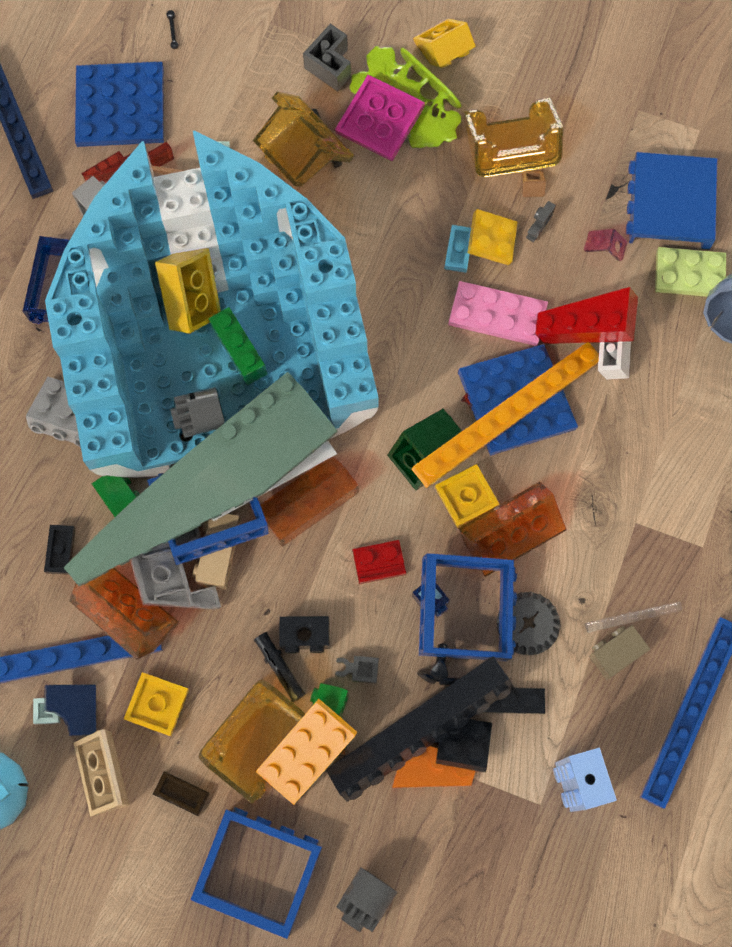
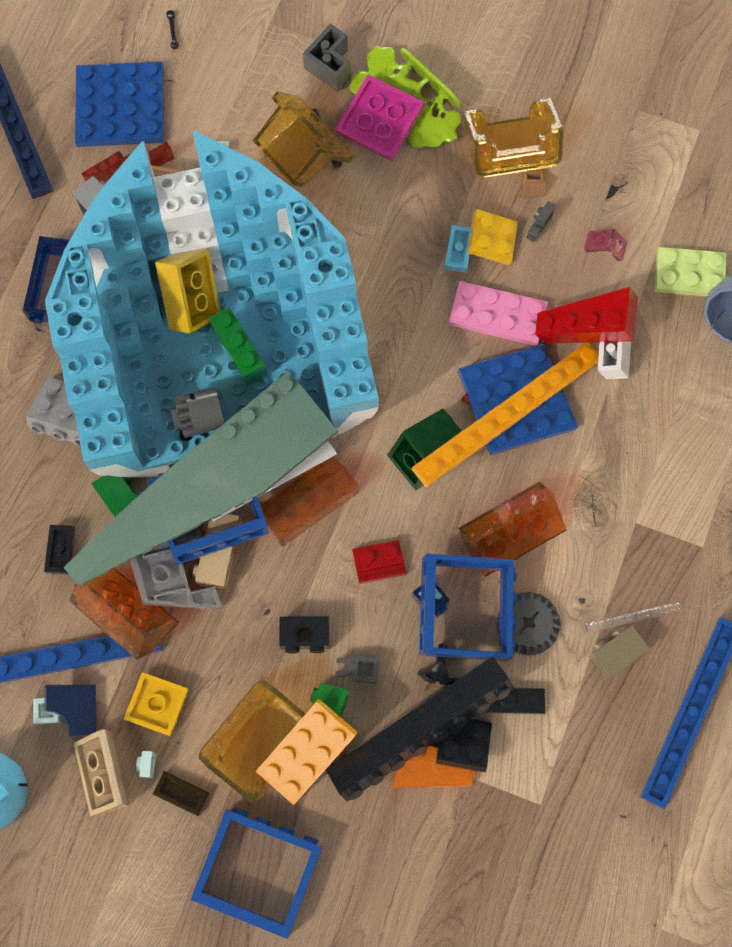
black pin [254,632,306,703] -> none
dark grey gear [336,867,398,932] -> none
yellow slope [413,18,476,68] -> none
yellow plate [435,464,500,528] -> none
light blue brick [553,747,617,812] -> none
blue panel [626,152,717,250] -> none
none -> light aqua plate [136,751,156,779]

